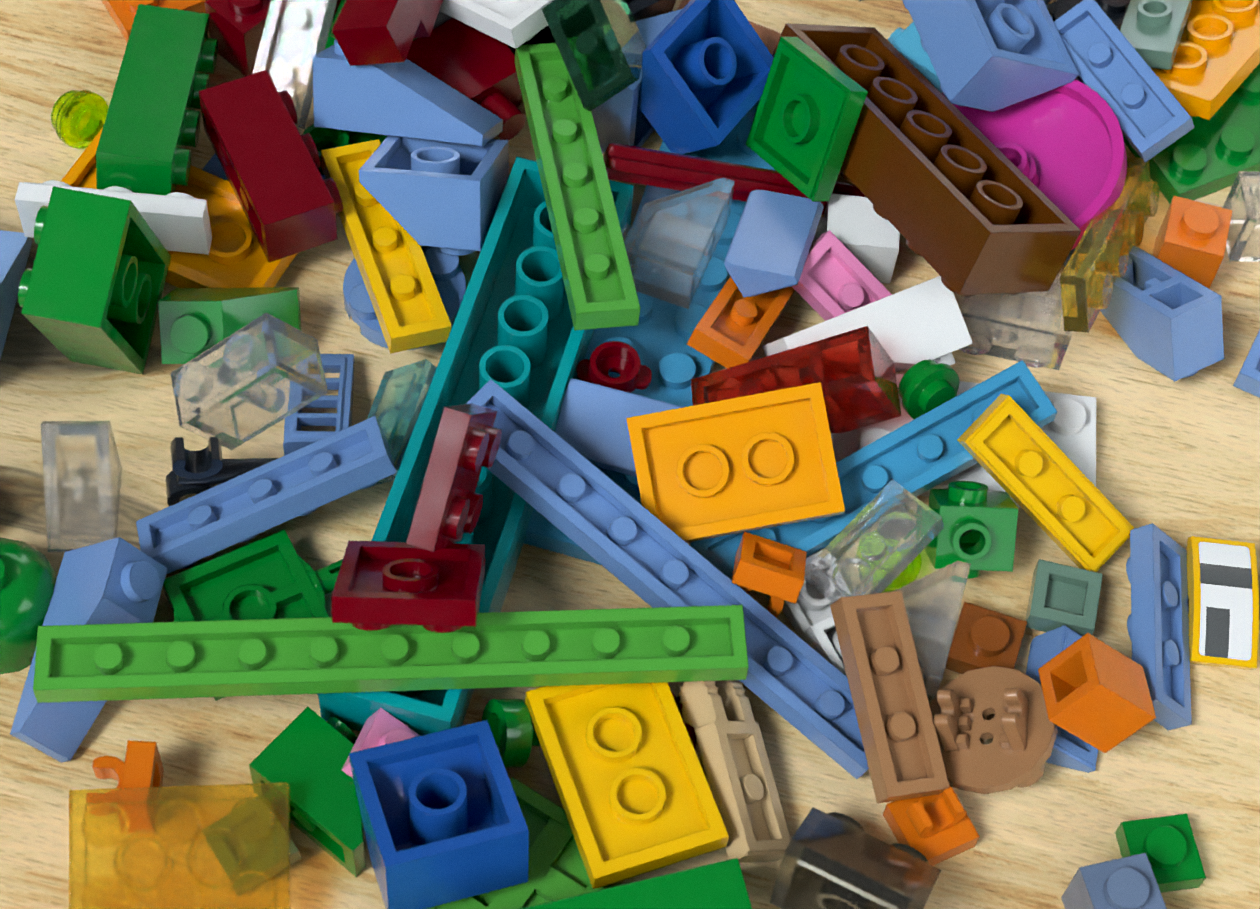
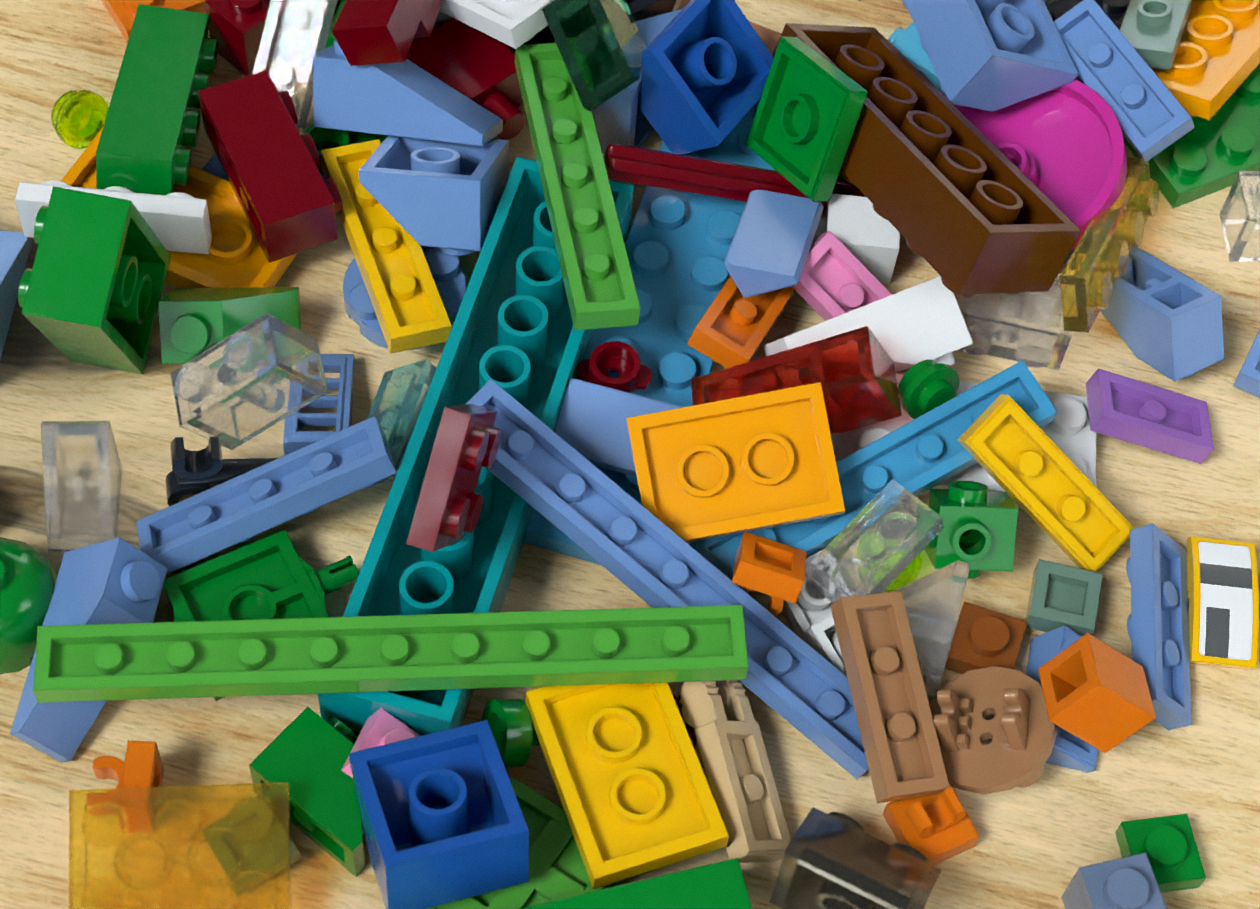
dark red plate [331,541,485,633] -> none
clear slope [621,177,735,309] -> none
orange brick [1152,195,1233,288] -> none
none -> medium lavender plate [1086,368,1214,464]

